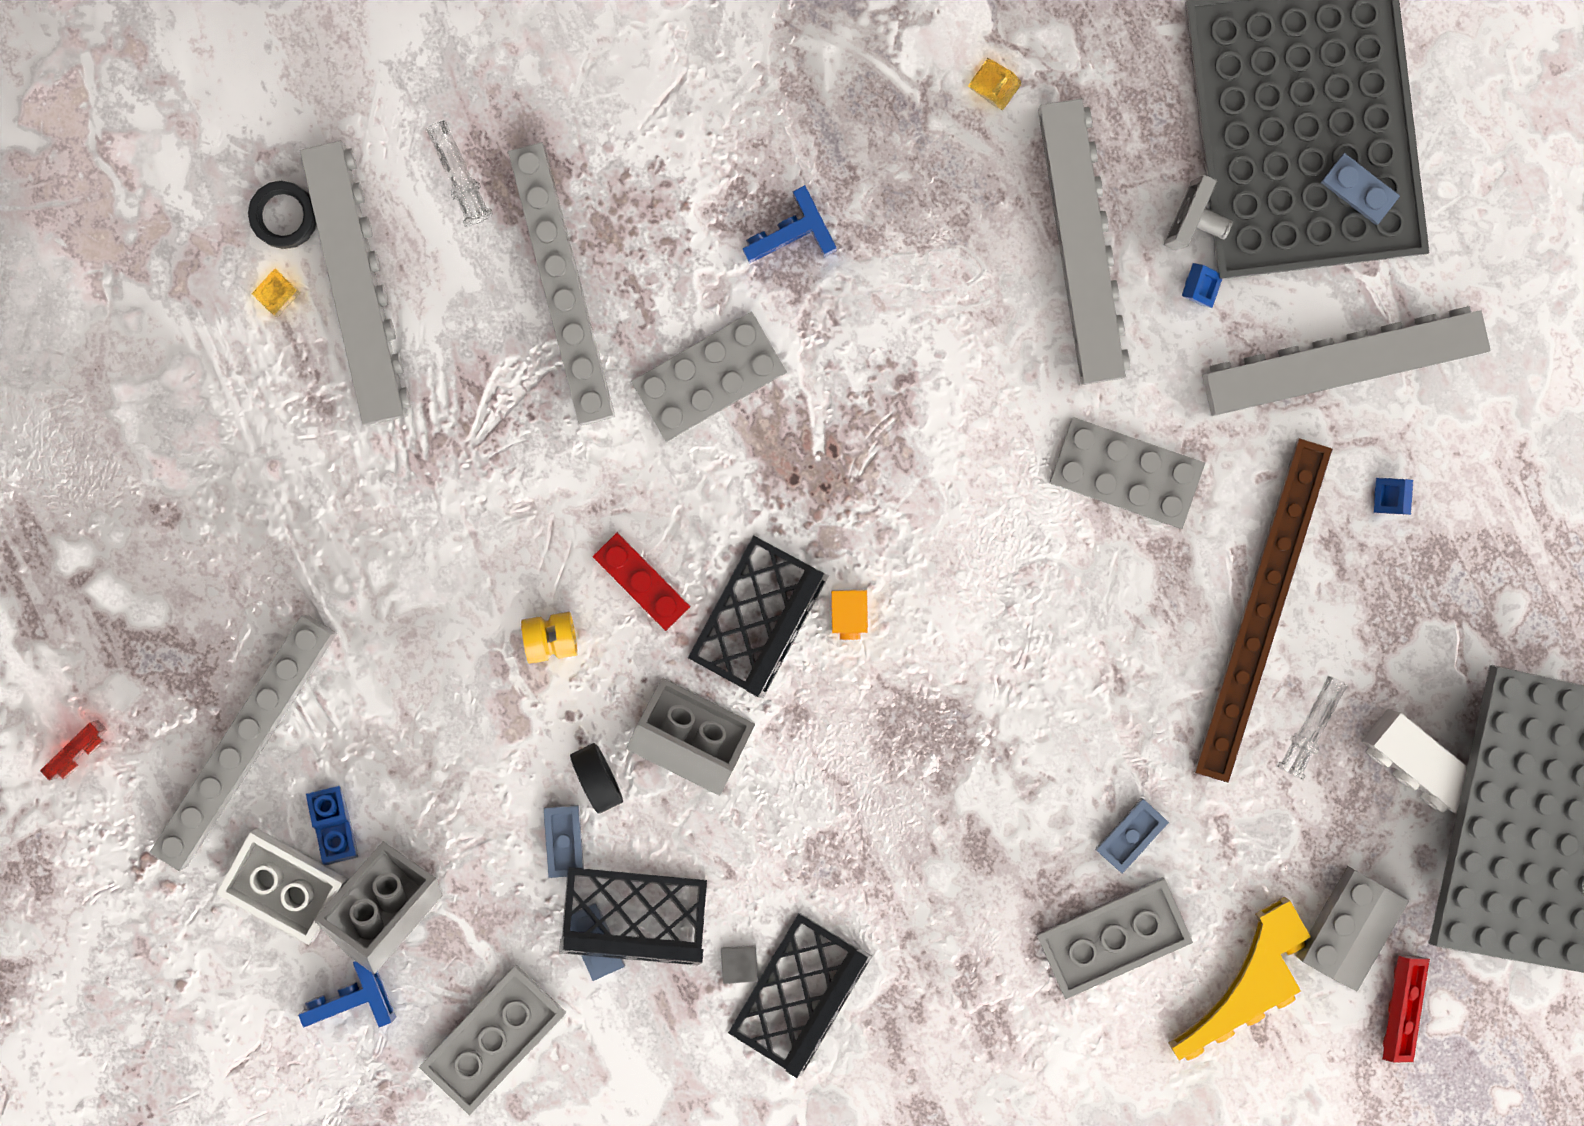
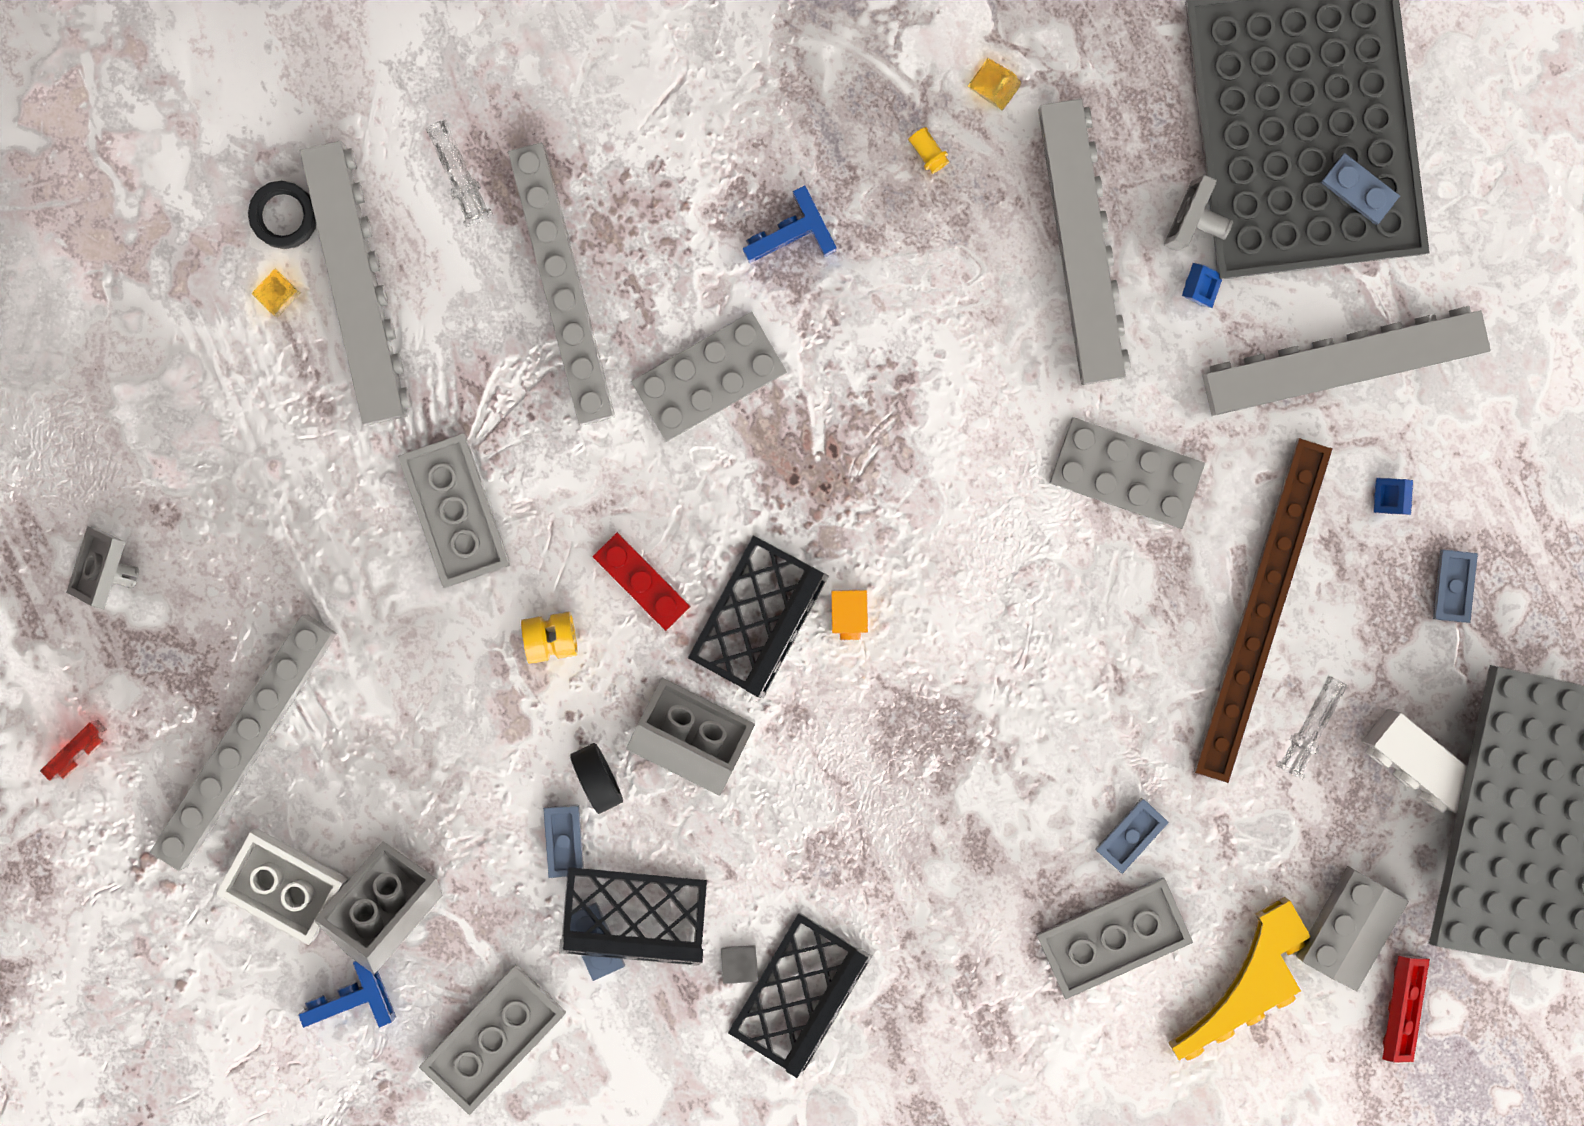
blue slope [306,786,359,865] -> none
none -> light grey tile [66,526,139,609]
none -> light grey plate [398,433,510,588]
none -> yellow pin [908,127,949,174]
none -> sand blue plate [1433,550,1478,623]

